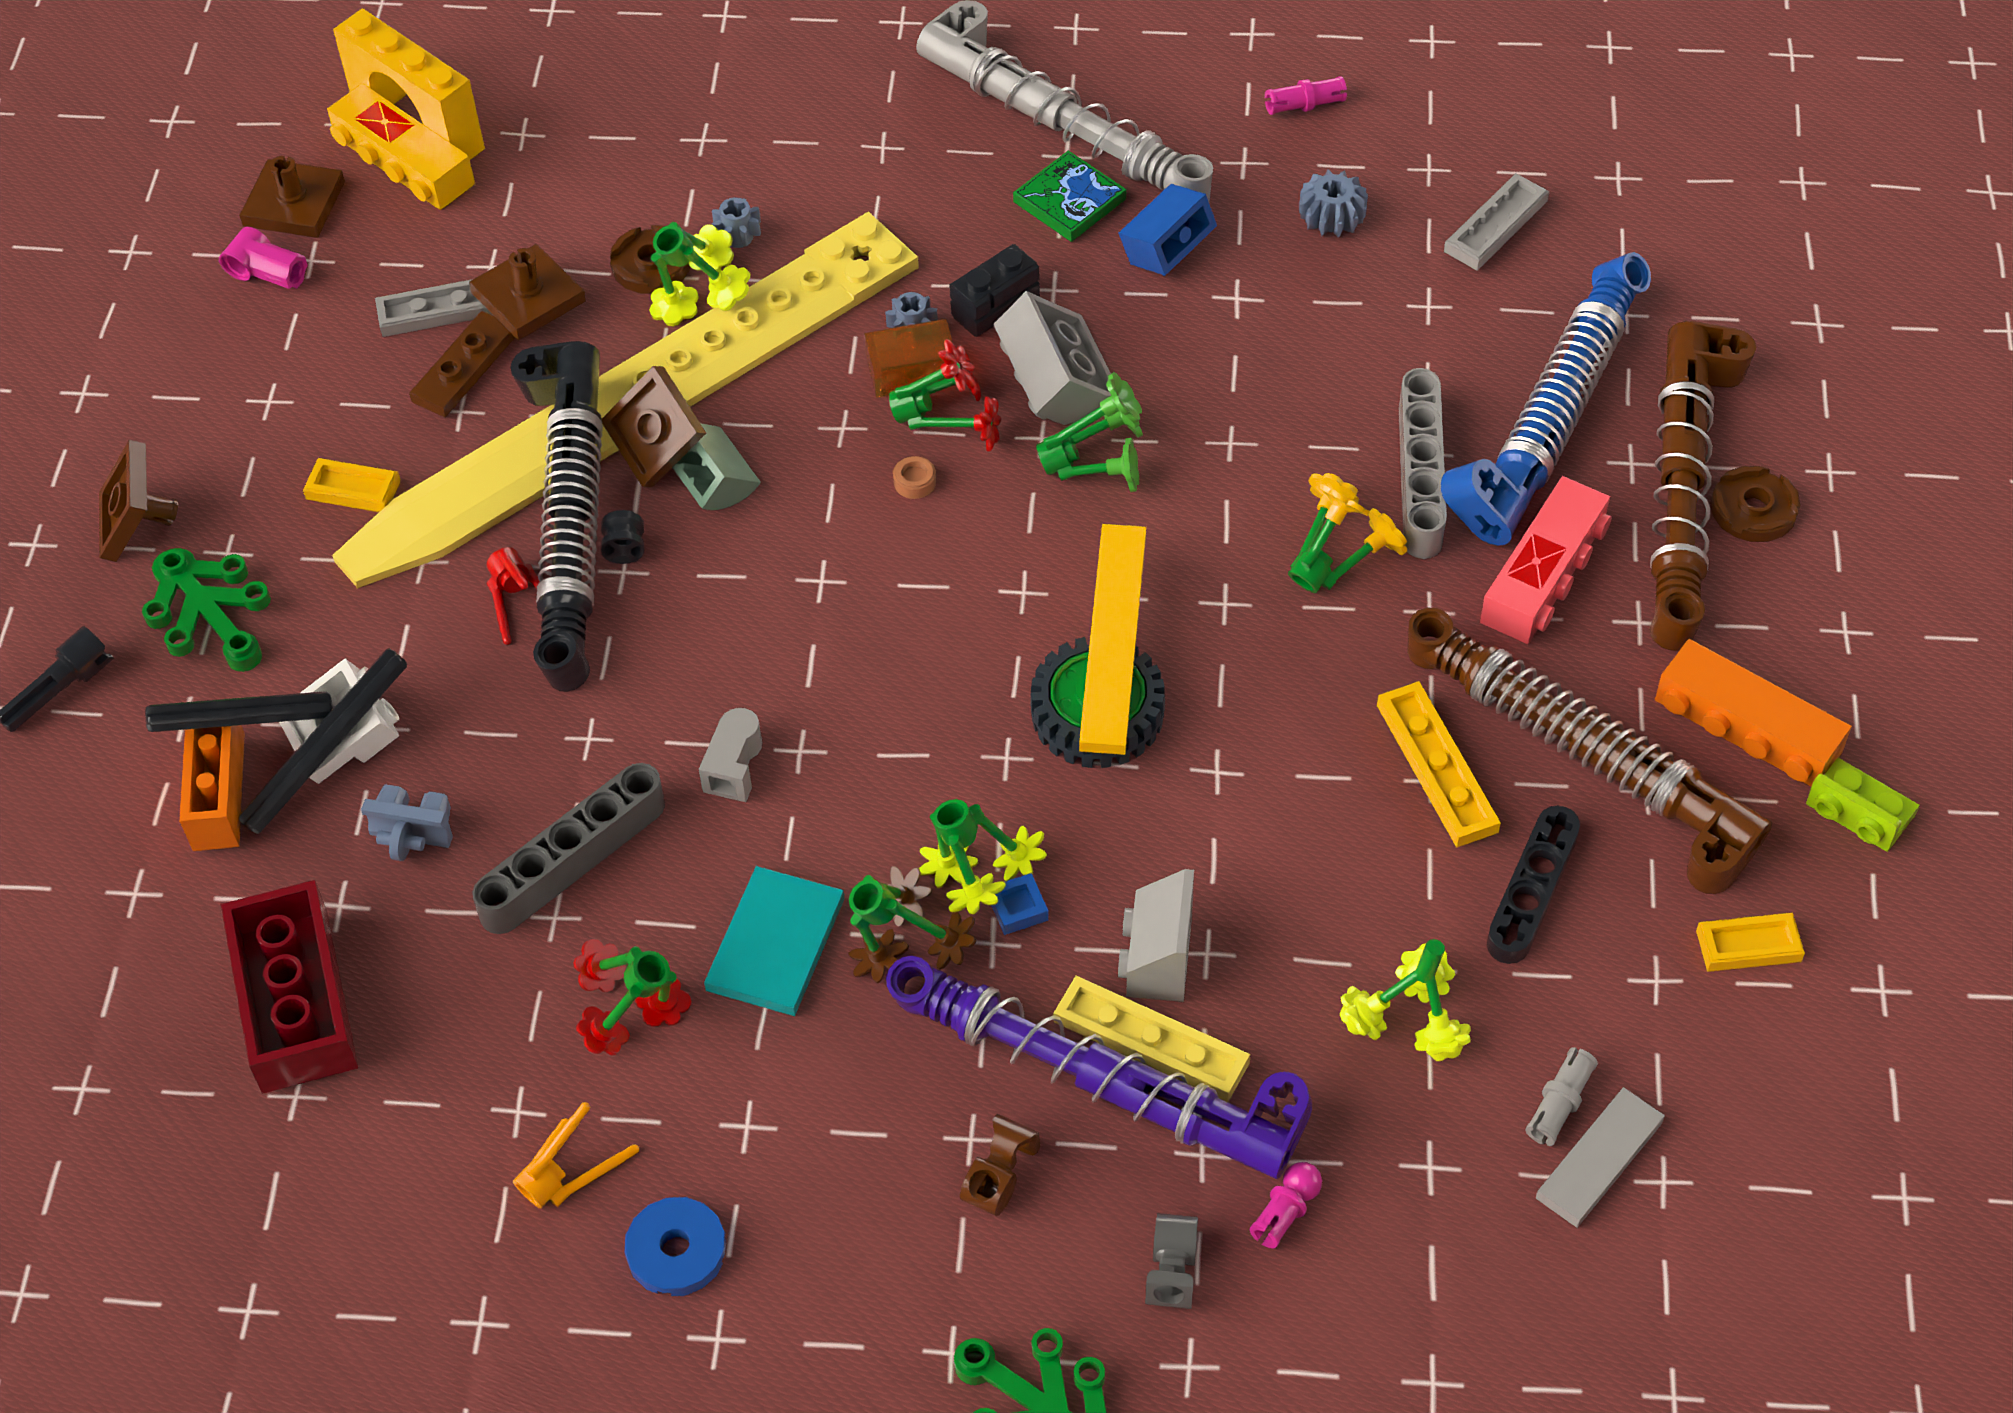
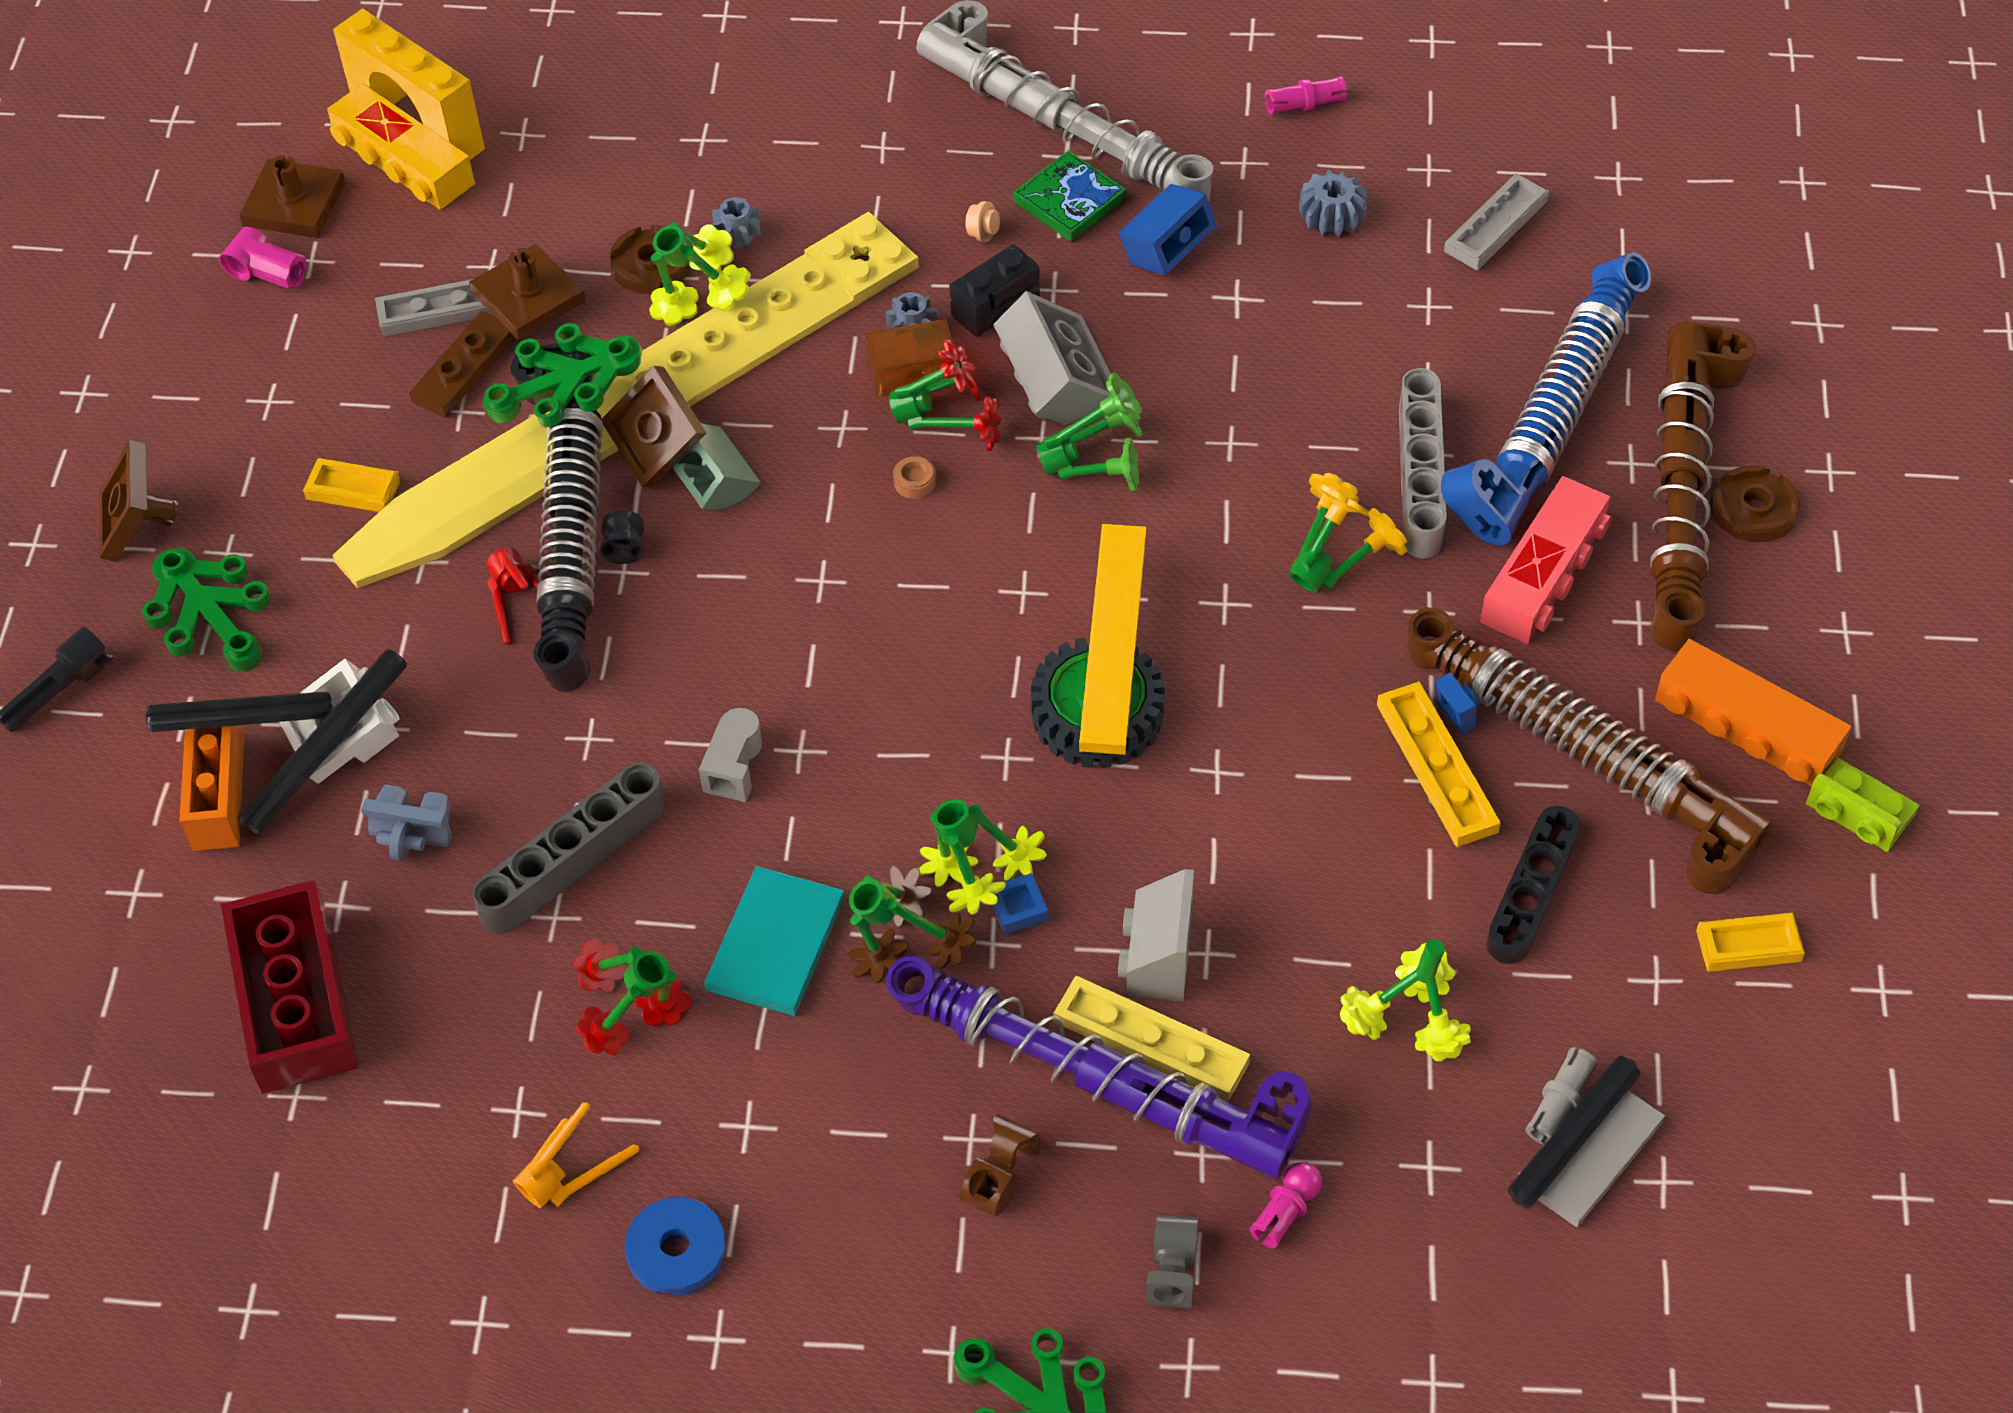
none -> green plant [483,323,642,427]
none -> light nougat plate [966,201,1000,242]
none -> blue plate [1435,673,1479,736]
none -> black axle [1508,1055,1641,1209]

